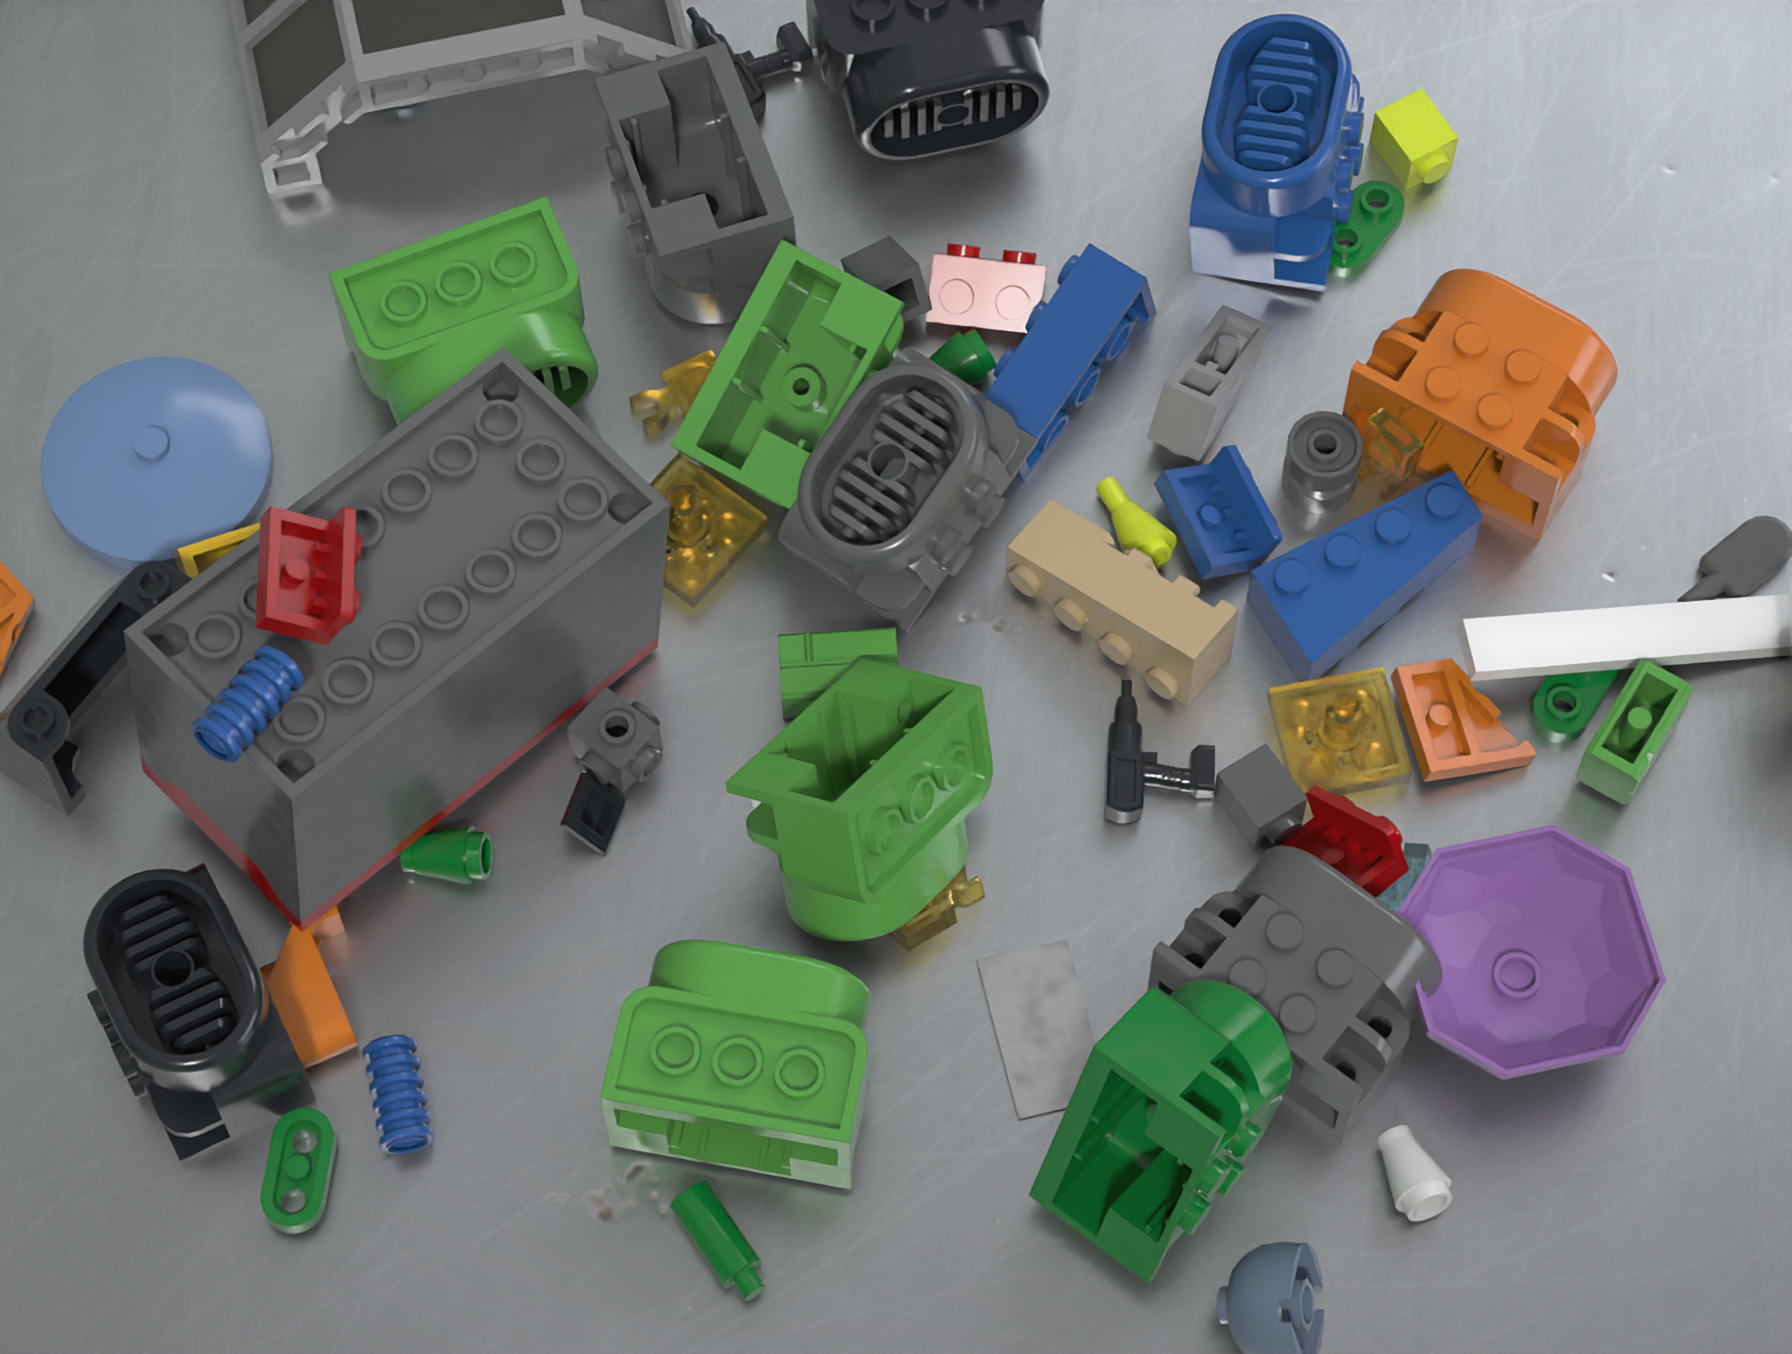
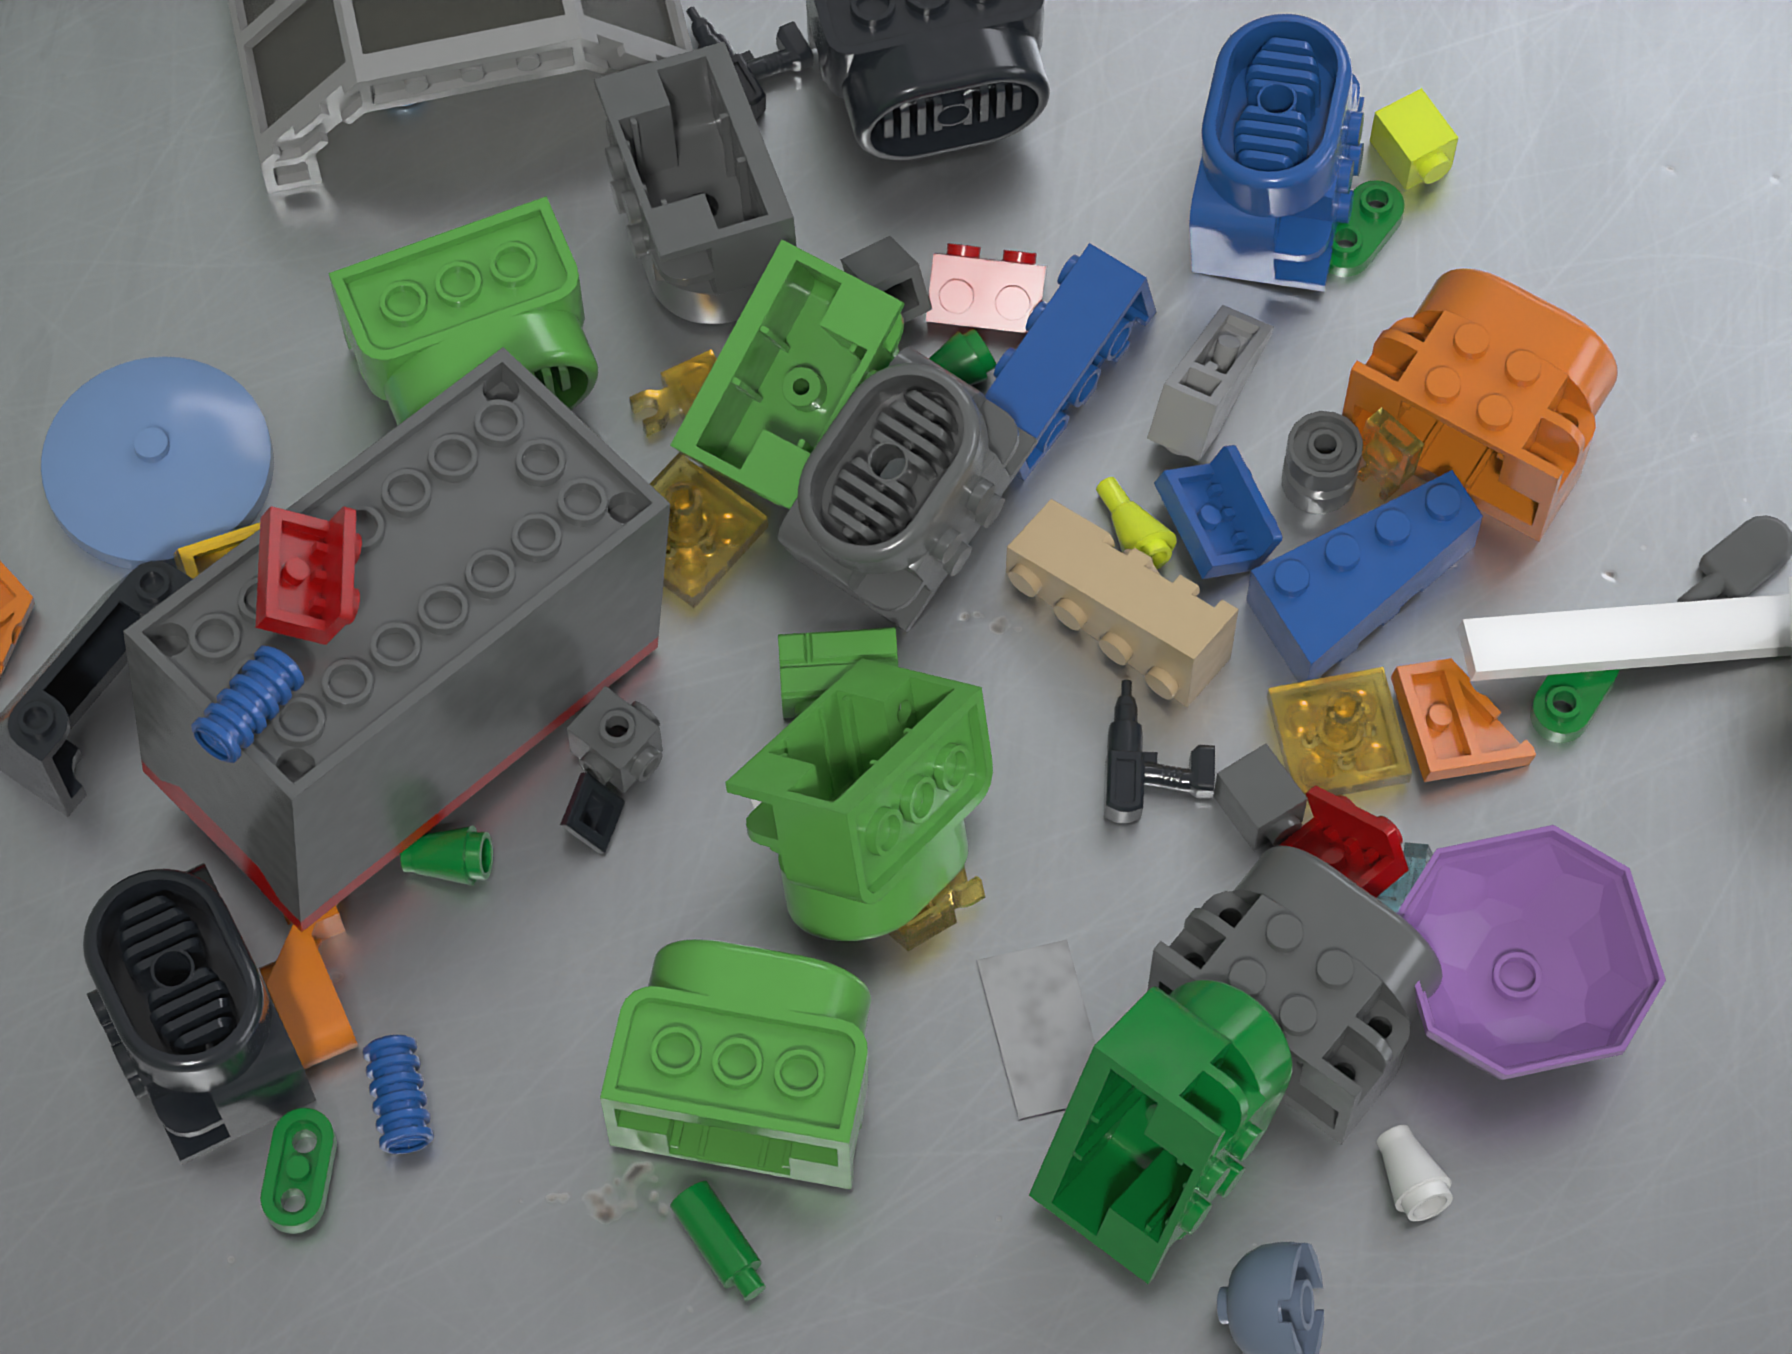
bright green brick [1575,659,1694,805] -> none

